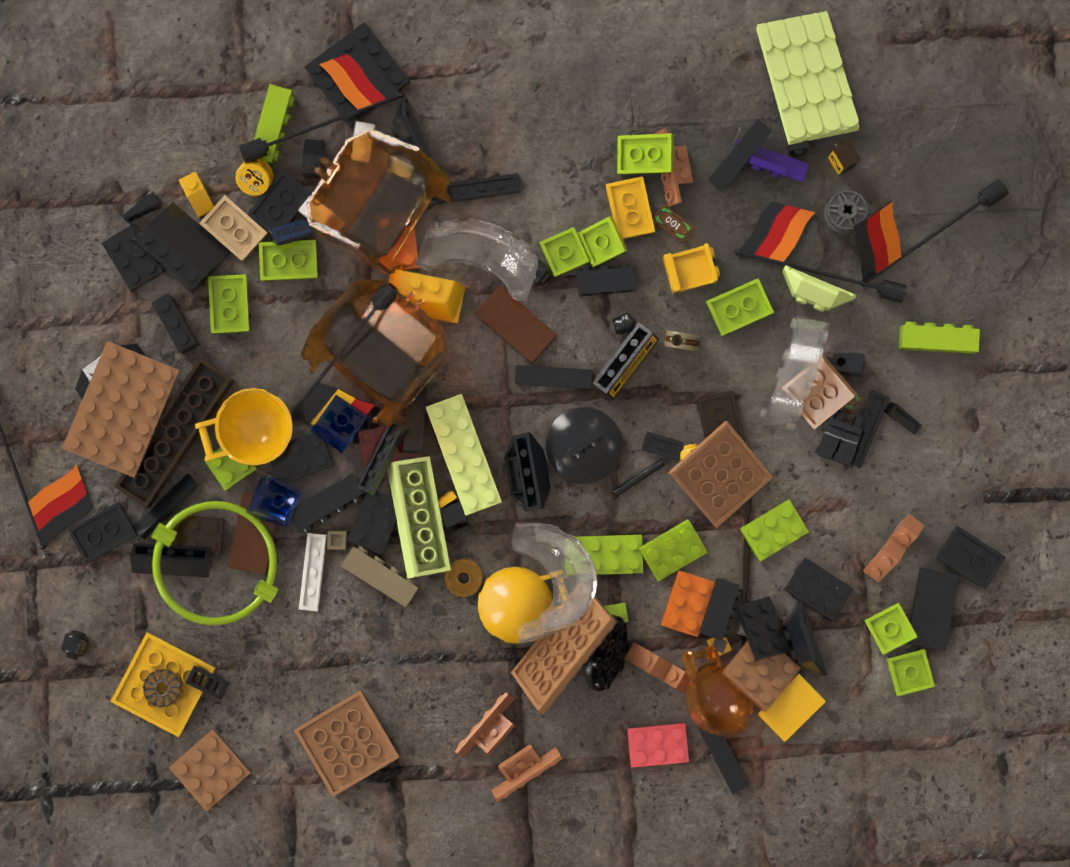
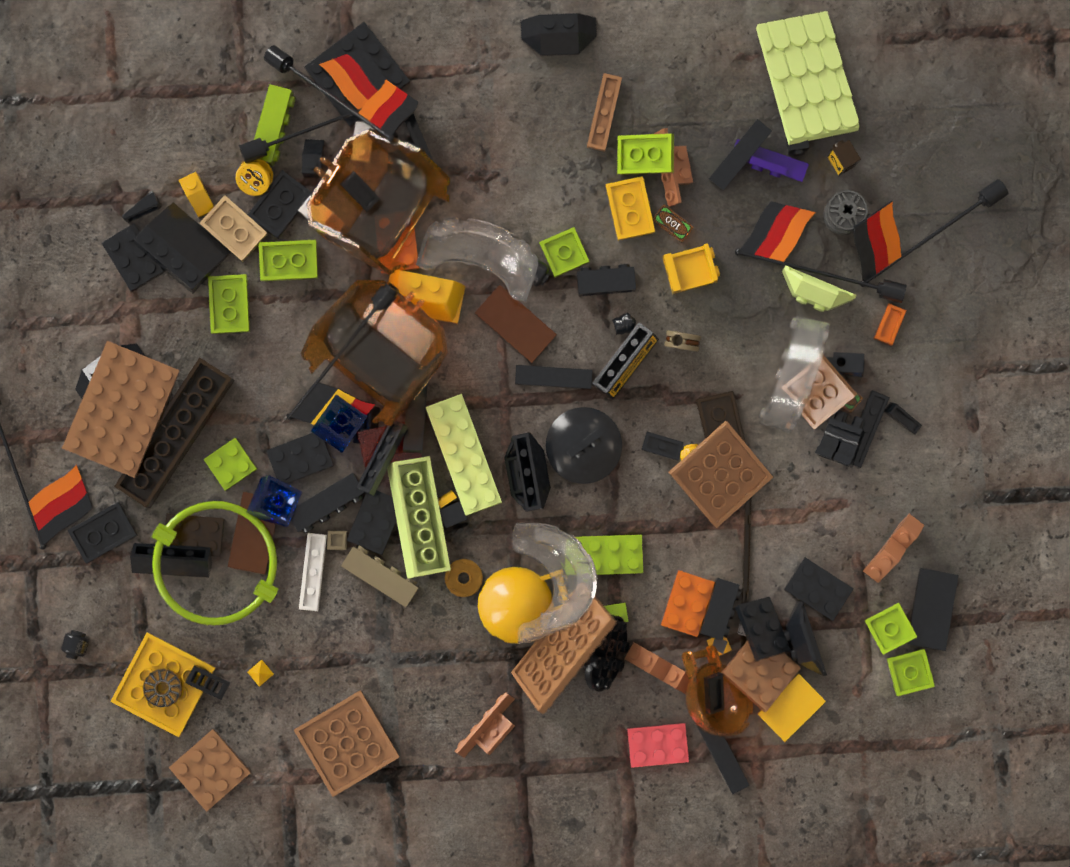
black tile [134,473,199,540] -> none
black brick [151,293,199,354] -> none
yellow windscreen [195,388,293,465] -> none
slope [269,219,313,246] -> none
black tile [405,173,521,208] -> none
nougat bracket [492,744,563,802] -> none
lime plate [578,216,628,267] -> none
black bar [613,459,665,497] -> none
lime plate [638,519,708,582] -> none
lime plate [706,278,774,337] -> none
lime plate [740,499,809,562] -> none
lime brick [899,322,980,354] -> none
black plate [936,526,1006,589] -> none
none -> yellow slope [247,660,274,687]
none -> flag [264,45,418,142]
none -> black tile [340,171,380,212]
none -> black wedge [521,13,597,56]
none -> medium nougat plate [587,73,622,152]
none -> black tile [704,672,725,715]
none -> orange tile [874,303,907,346]

